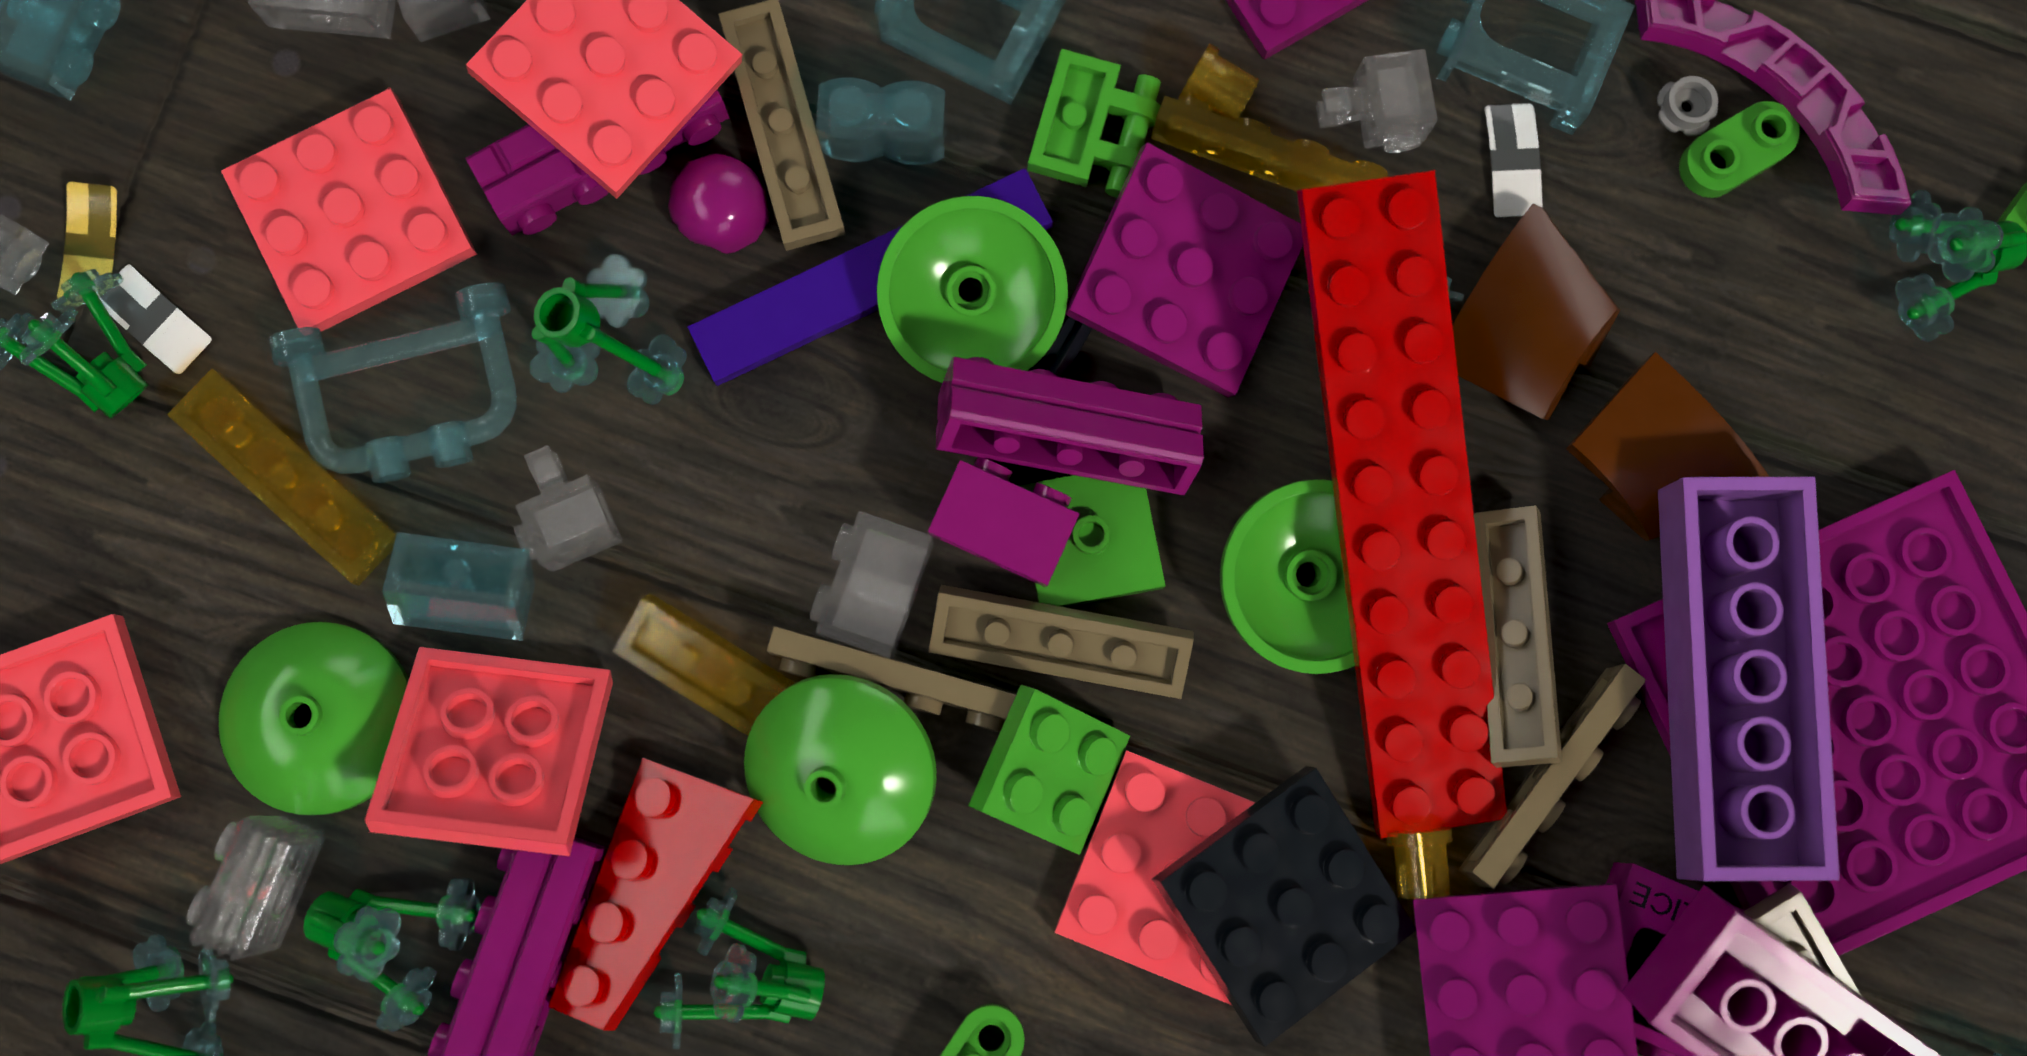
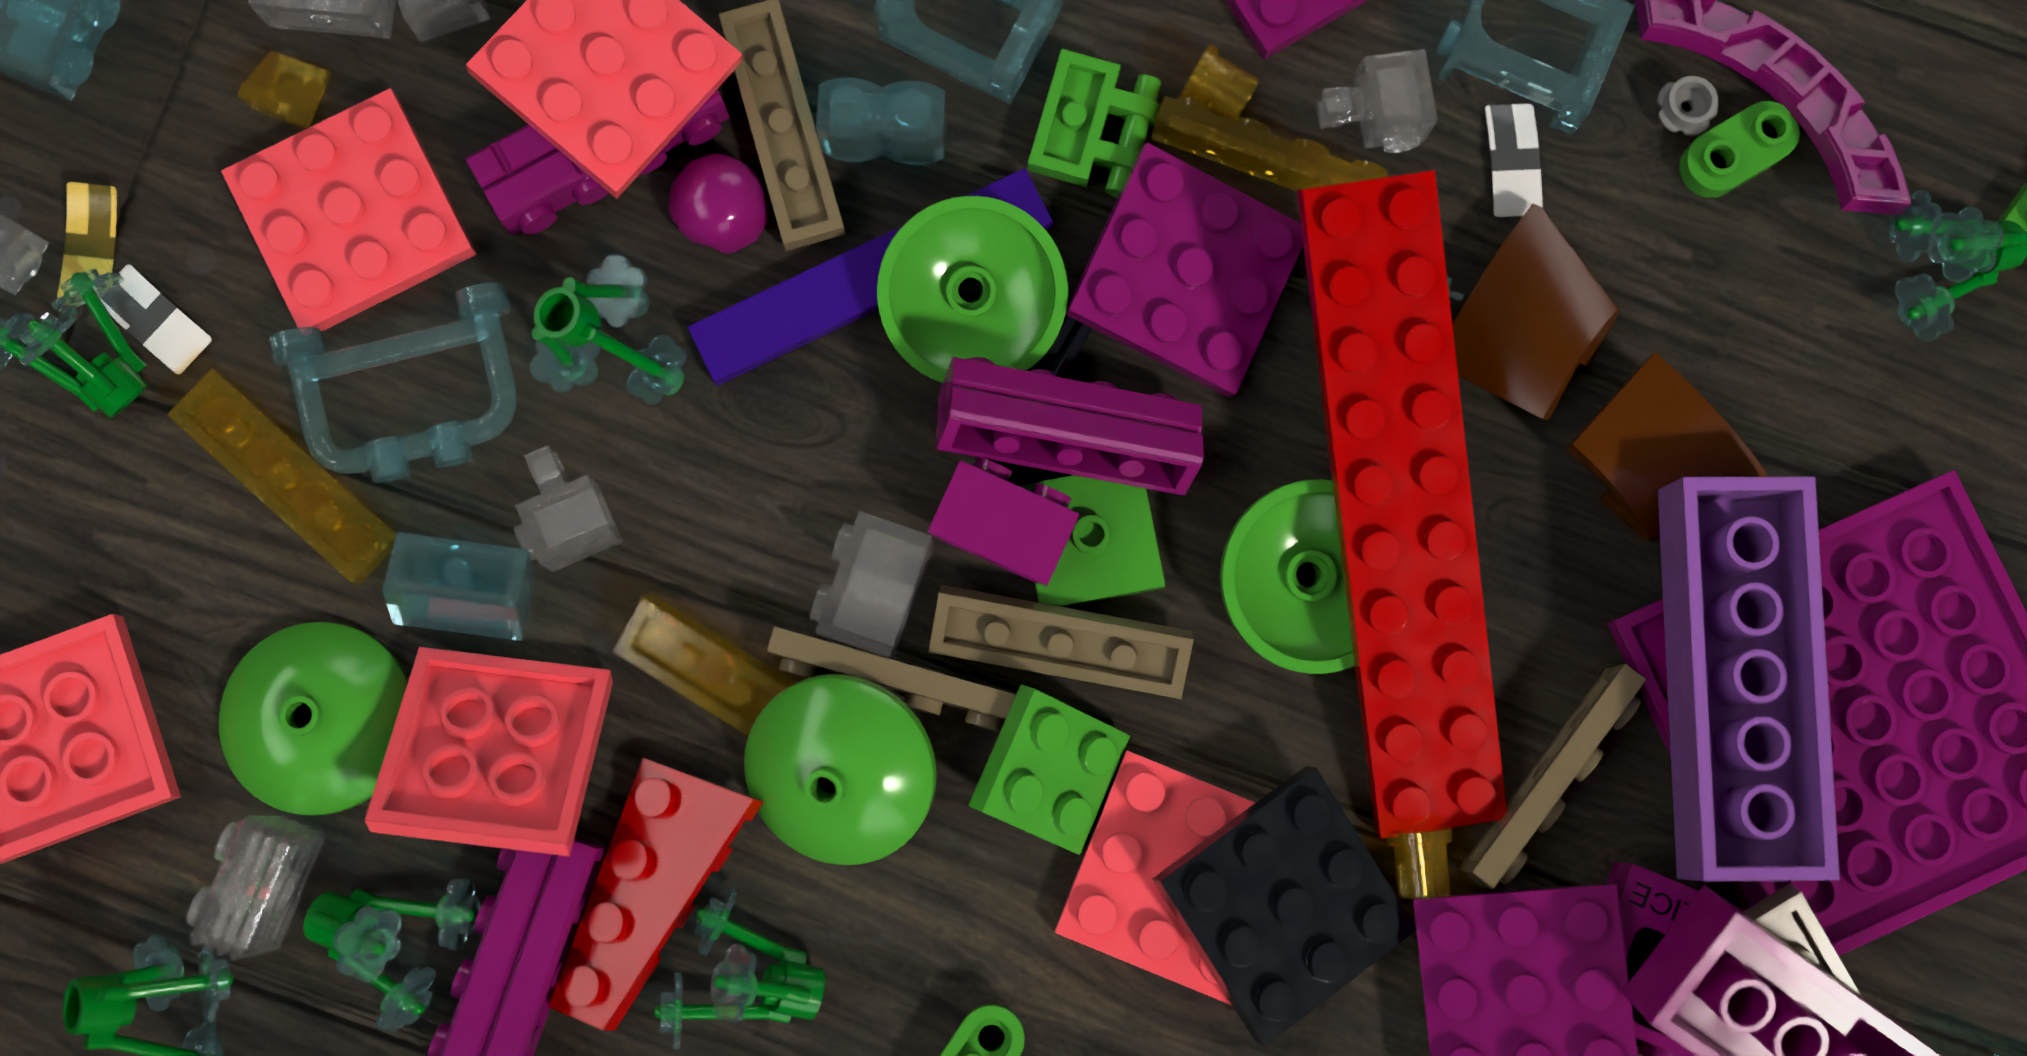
dark tan plate [1474,505,1562,768] -> none
none -> clear yellow slope [237,51,331,129]

